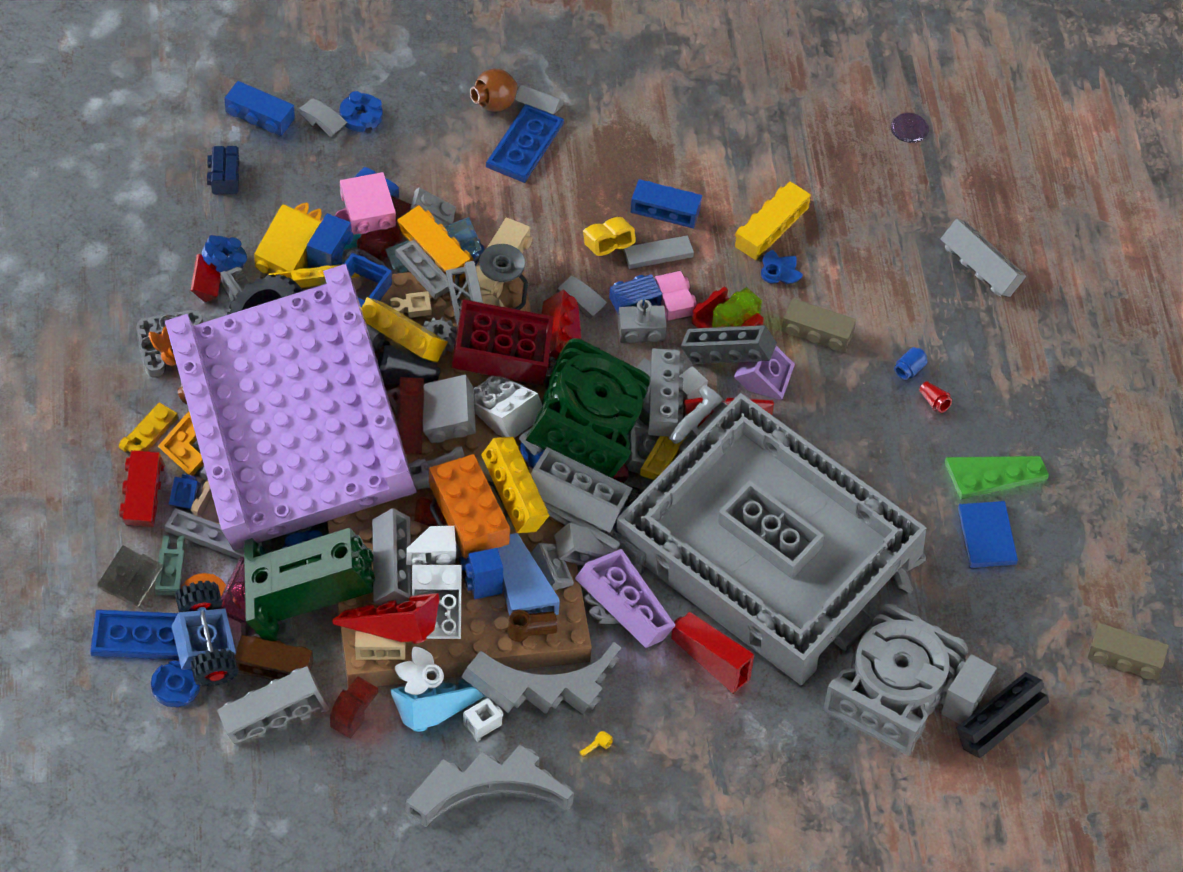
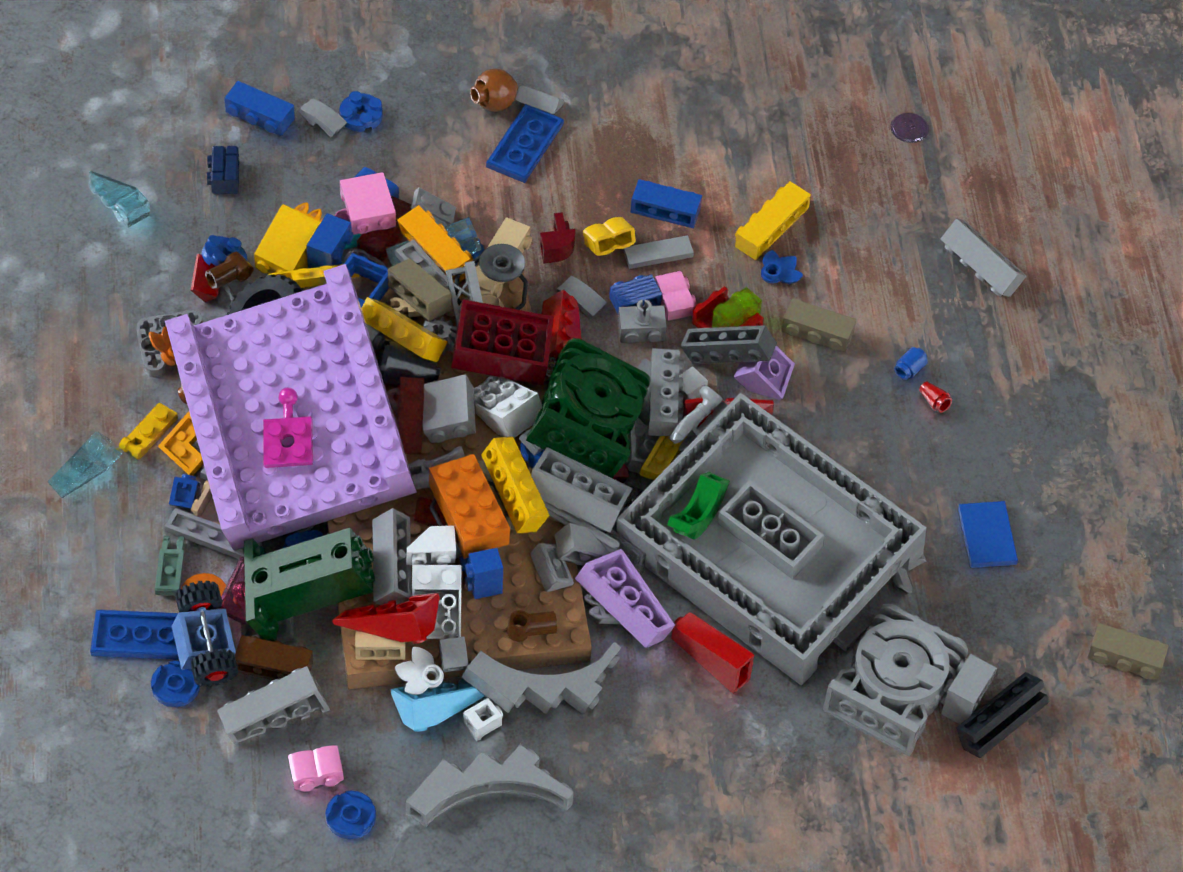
clear smoke slope [97,545,164,606] -> none
red wedge [119,450,165,527] -> none
clear red brick [330,676,378,739] -> none
medium blue slope [498,533,560,616] -> none
yellow hand [579,731,613,757] -> none
bright green wing [945,456,1049,500] -> none
none -> clear light blue slope [48,431,123,498]
none -> clear light blue slope [88,171,150,228]
none -> reddish brown piece [205,252,254,289]
none -> dark pink plate [263,387,313,468]
none -> bright pink brick [288,745,344,792]
none -> blue tile [325,790,376,840]
none -> dark tan brick [388,258,452,321]
none -> light grey brick [439,634,468,673]
none -> dark red brick [540,212,576,264]
none -> green arch [667,472,730,540]

